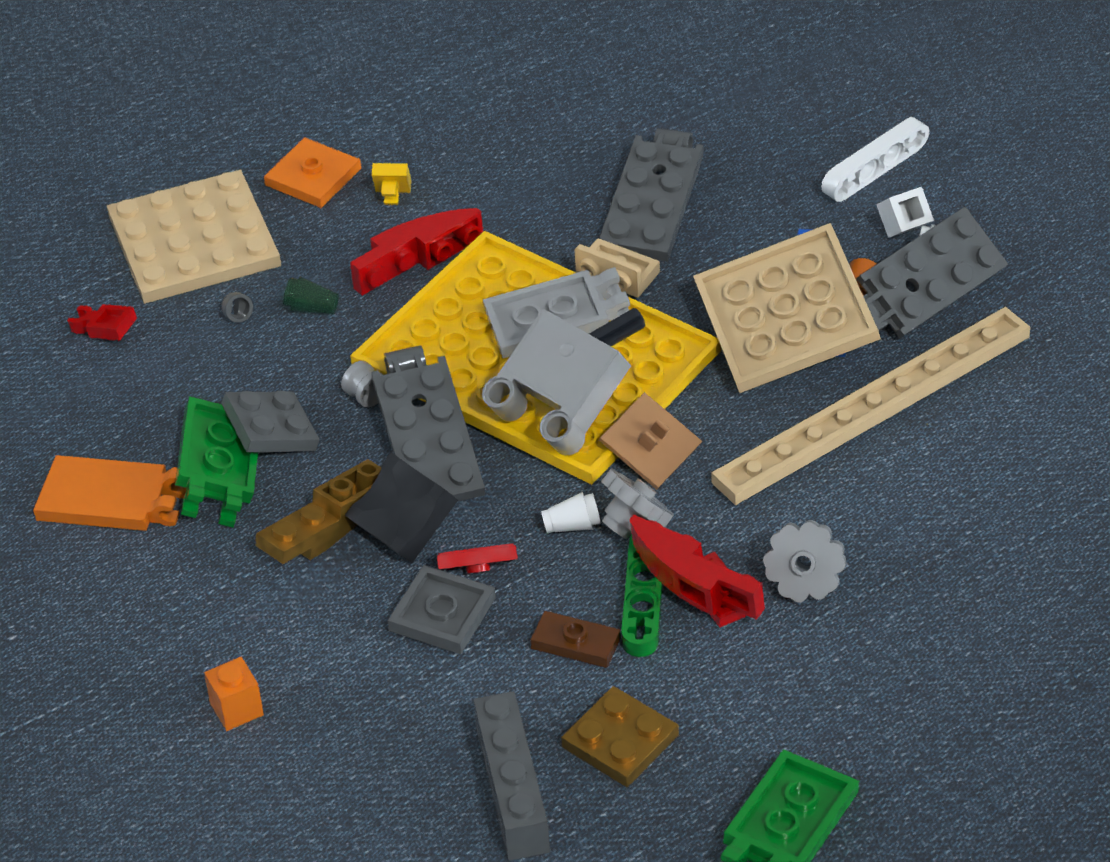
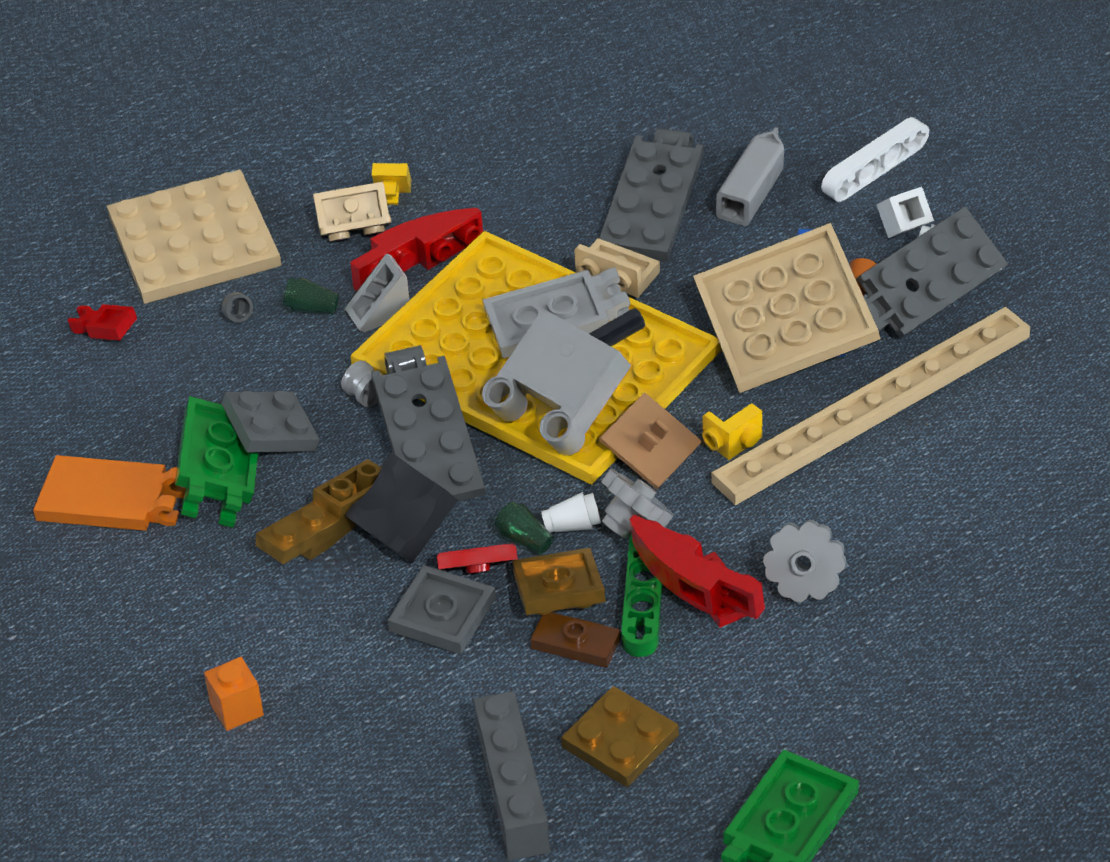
orange plate [264,137,361,208] -> none
none -> tan bracket [313,182,391,241]
none -> light grey slope [345,253,410,332]
none -> clear green cone [495,501,554,555]
none -> pearl gold plate [512,548,606,615]
none -> yellow bracket [702,403,762,460]
none -> light grey piece [716,127,784,226]

